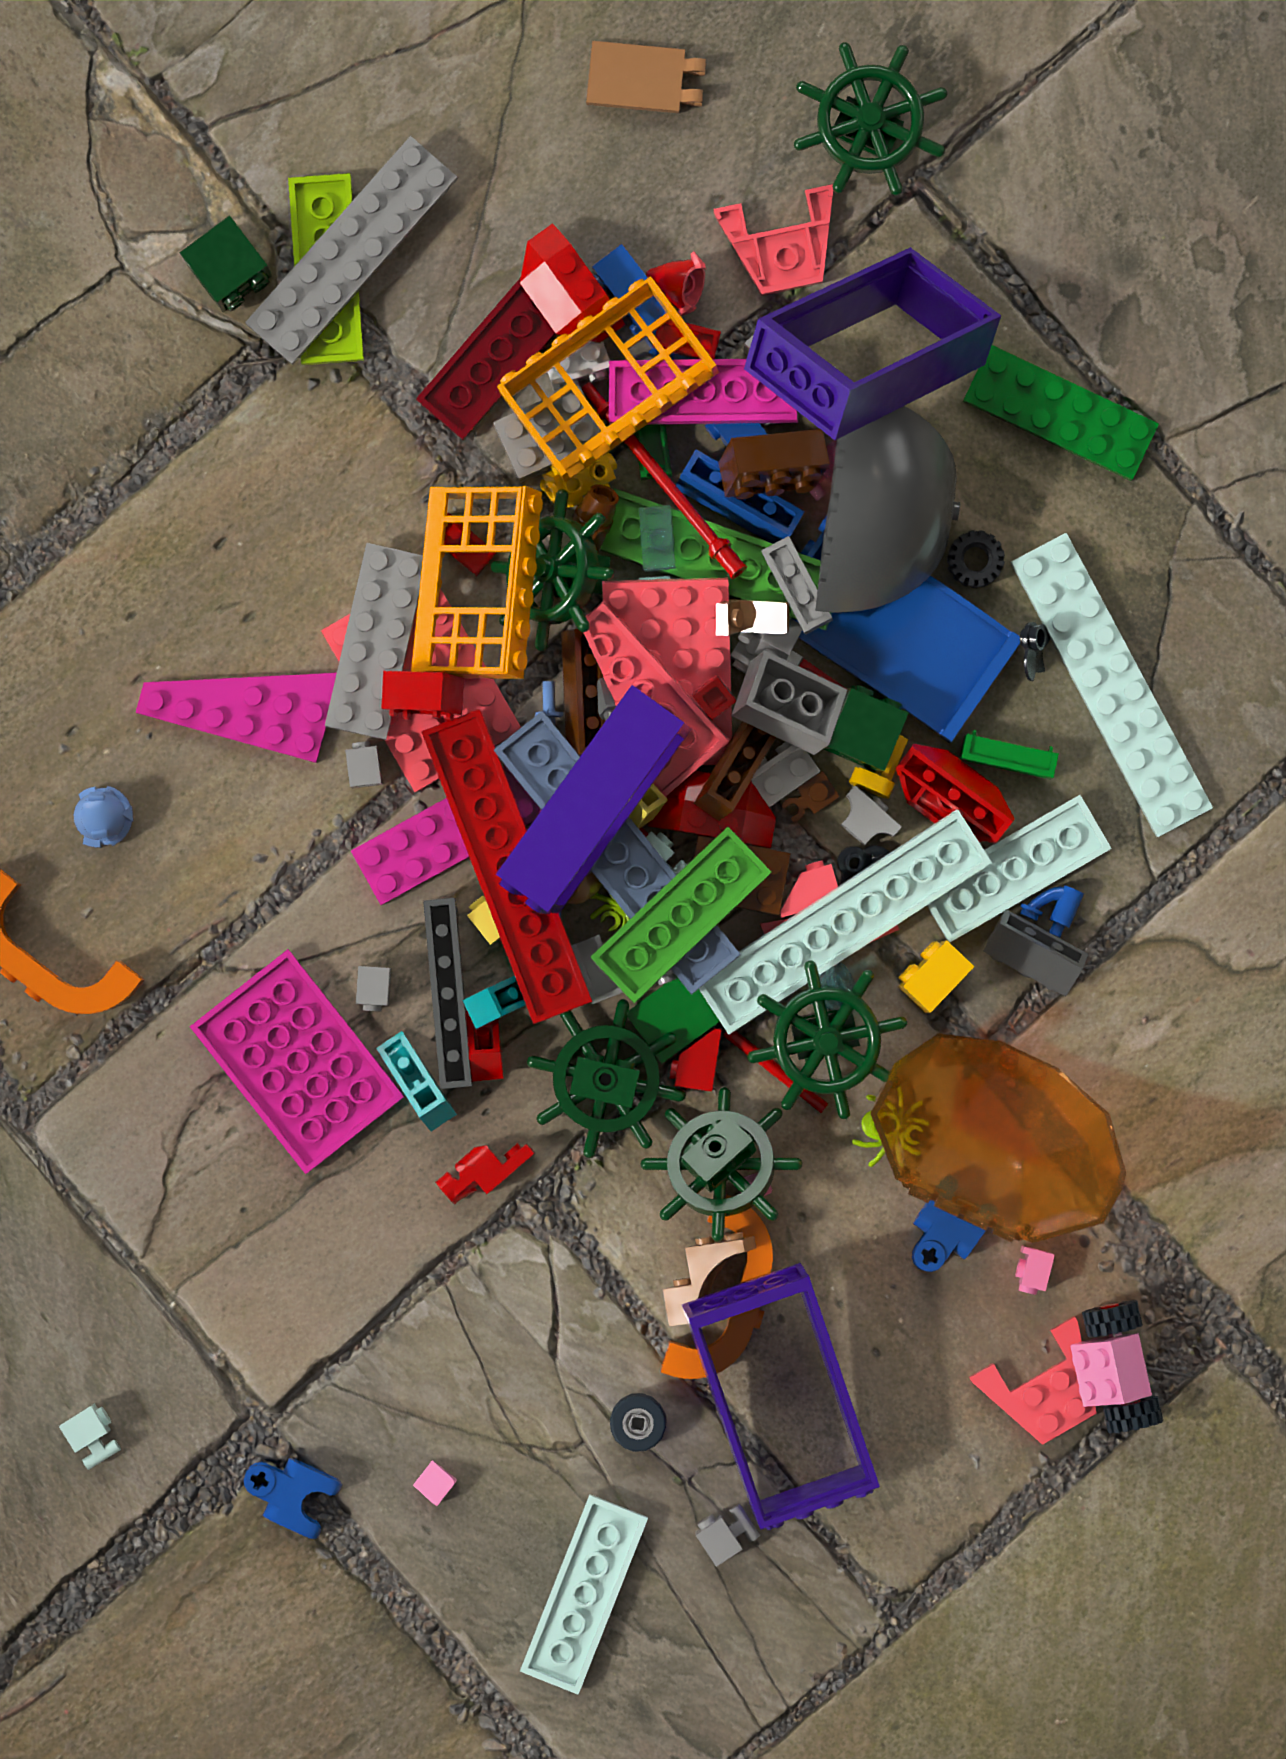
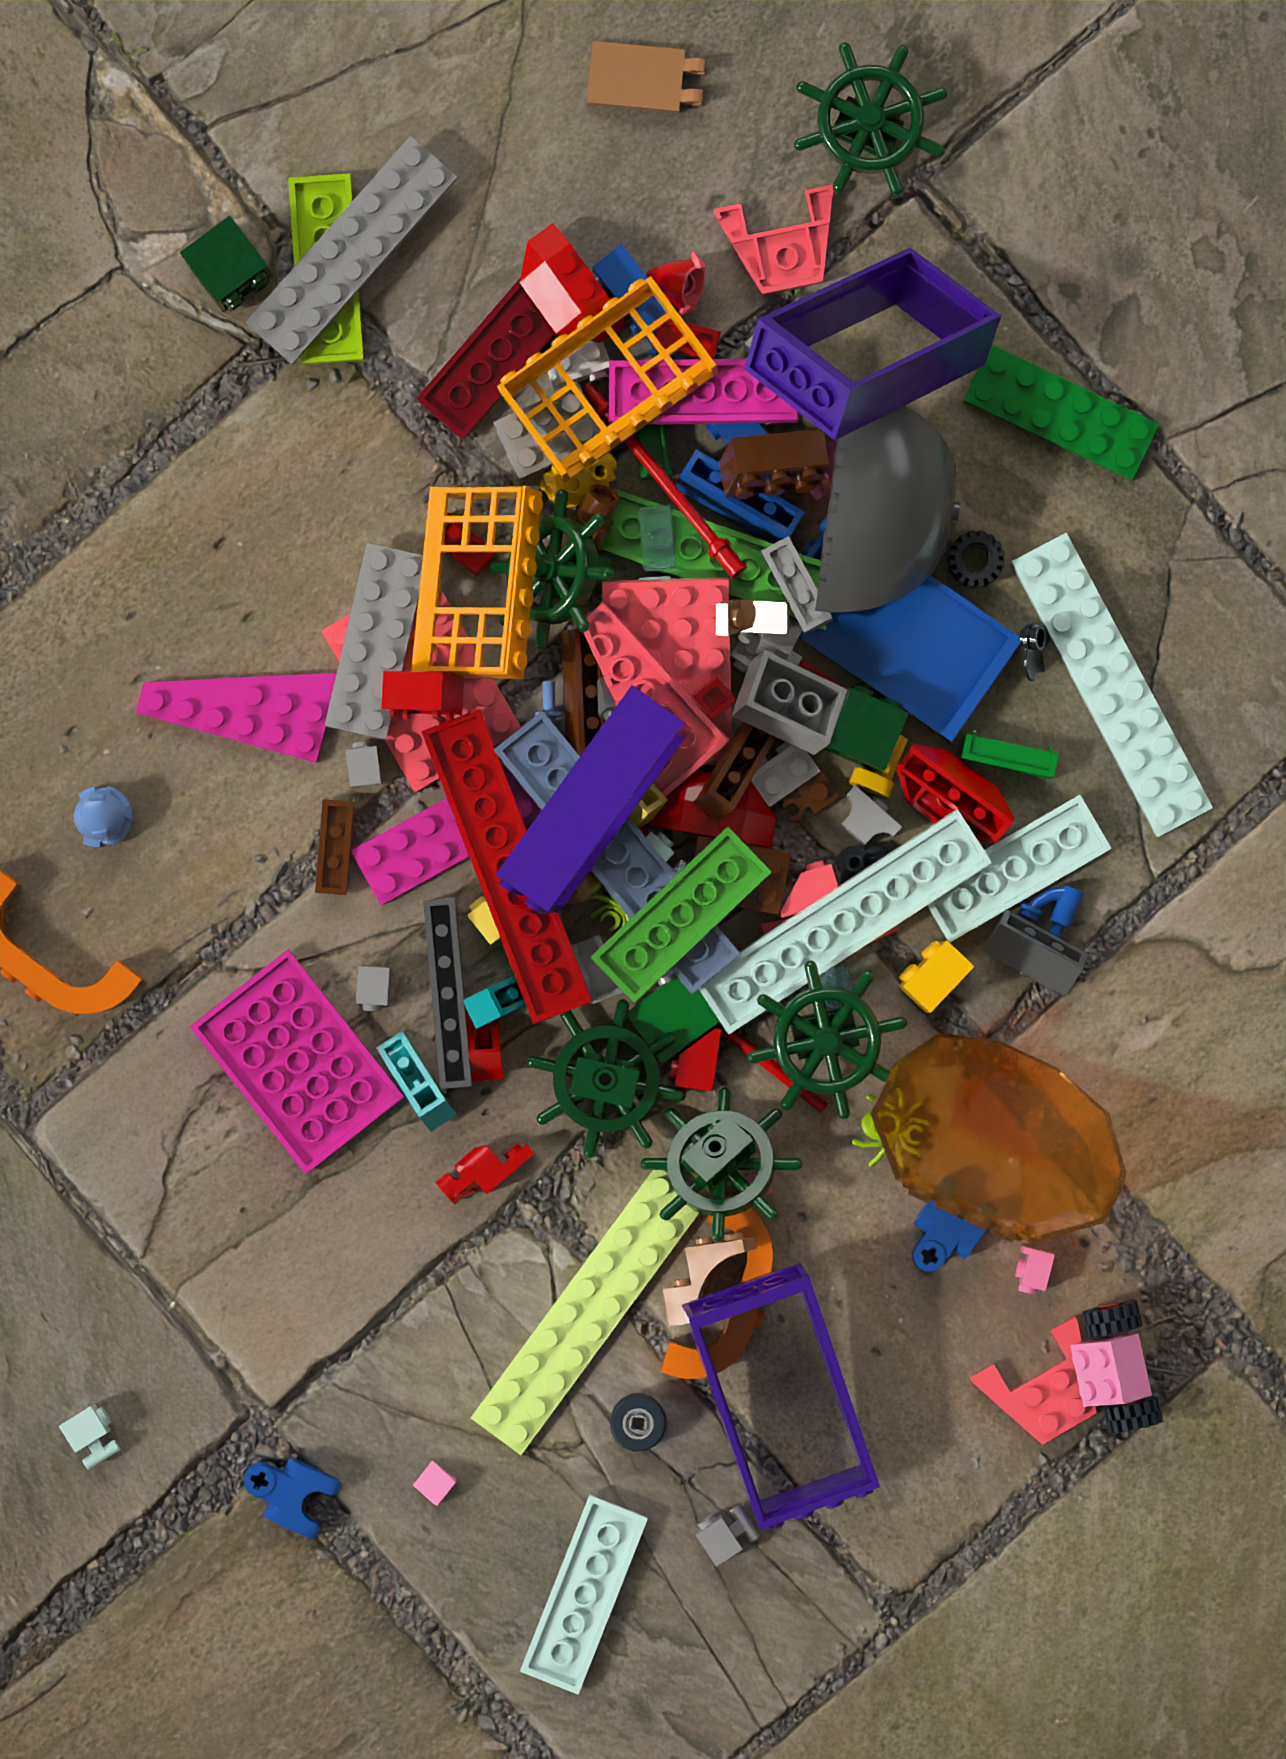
none -> reddish brown plate [315,799,355,895]
none -> yellowish green plate [471,1170,699,1455]

